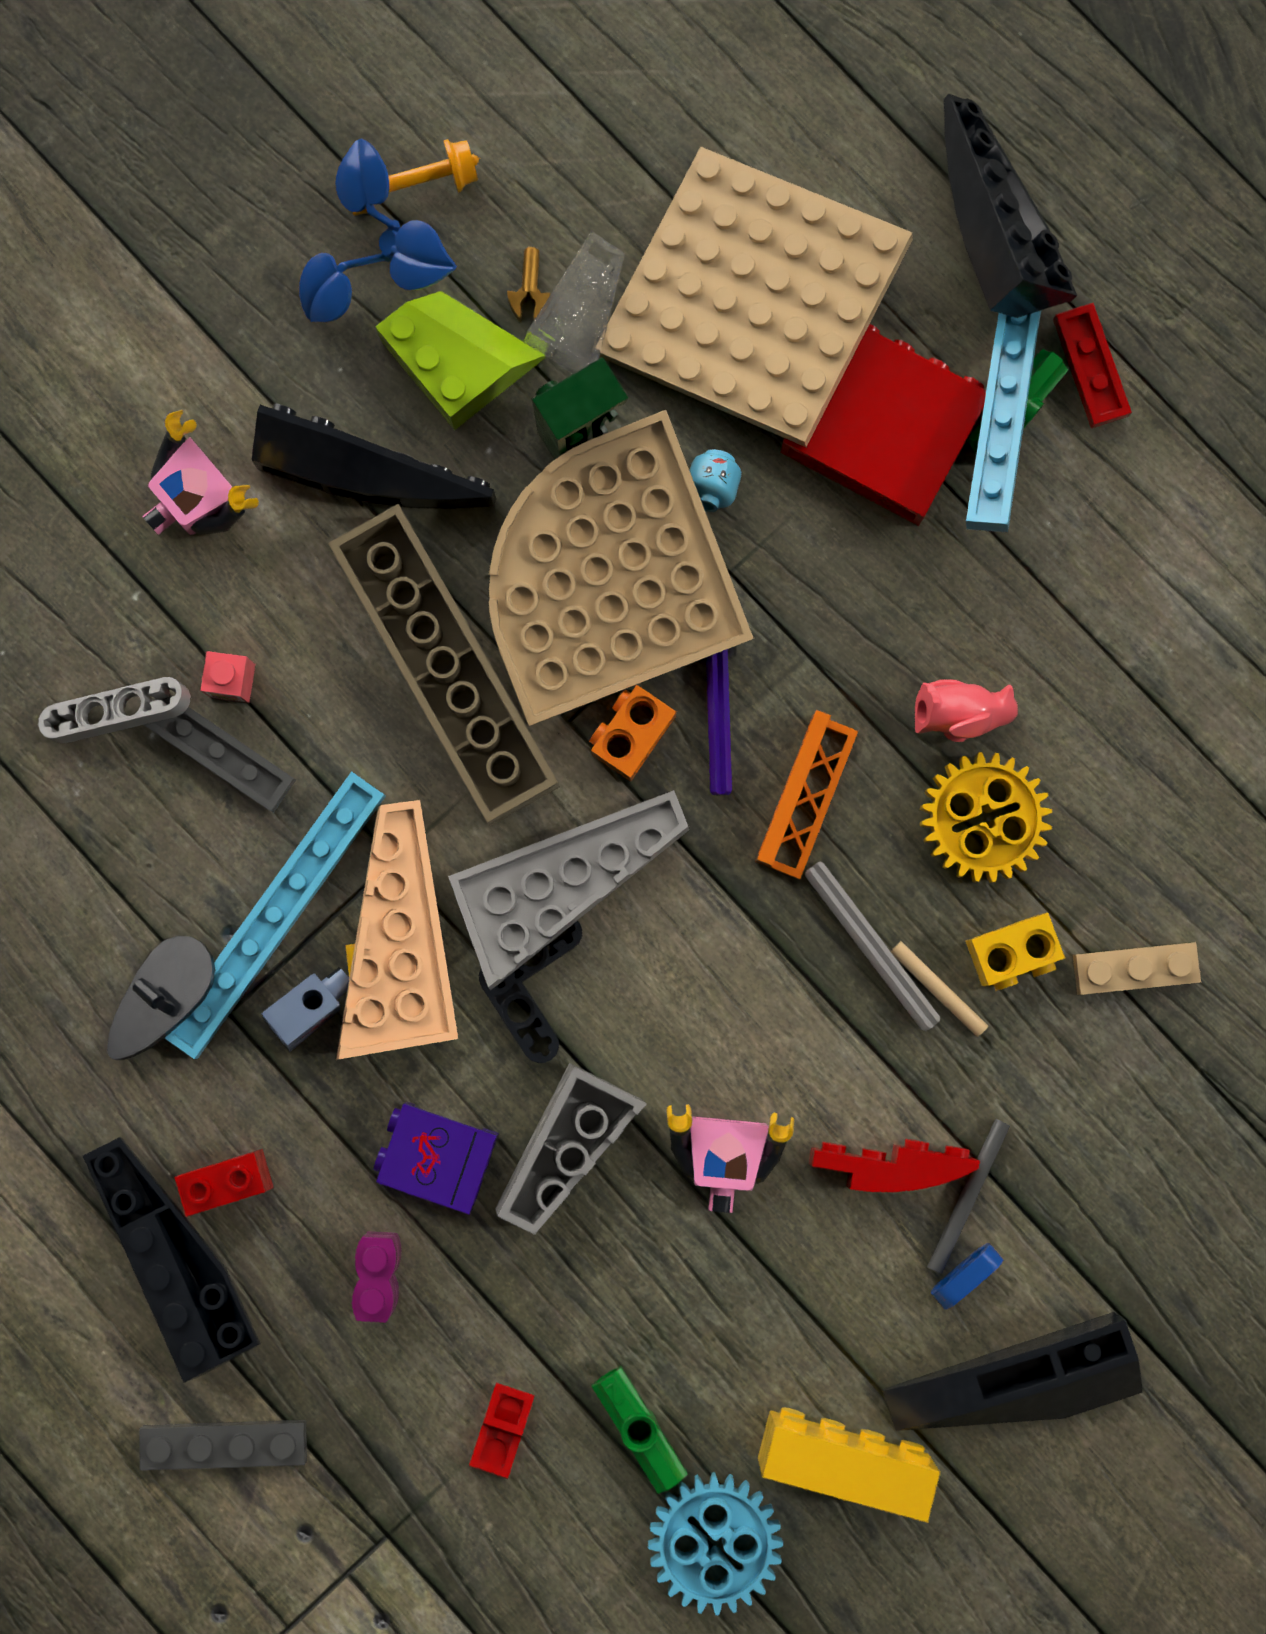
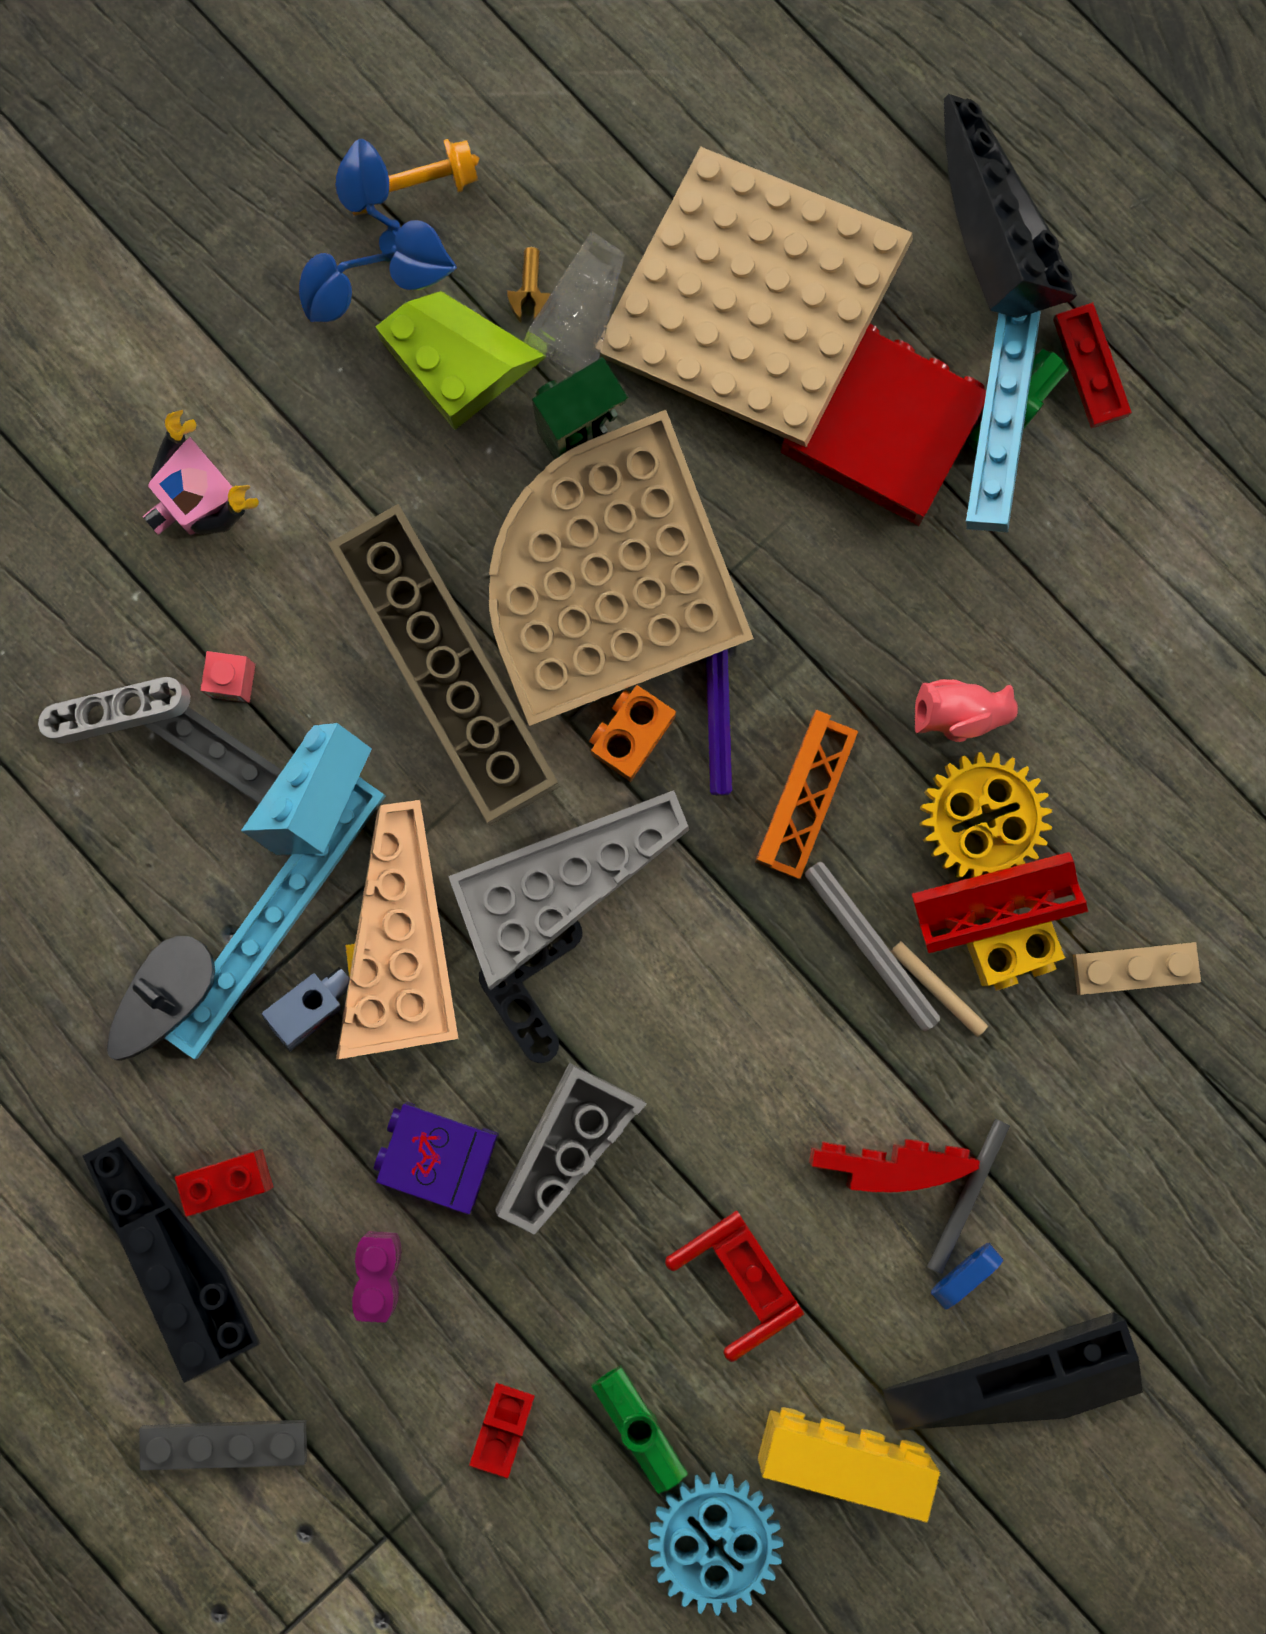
black wedge [251,404,496,509] -> none
torso [666,1104,795,1213] -> none
medium azure head [690,449,741,512] -> none
none -> medium azure wedge [241,723,372,855]
none -> red plate [665,1210,805,1362]
none -> red fence [912,852,1088,954]

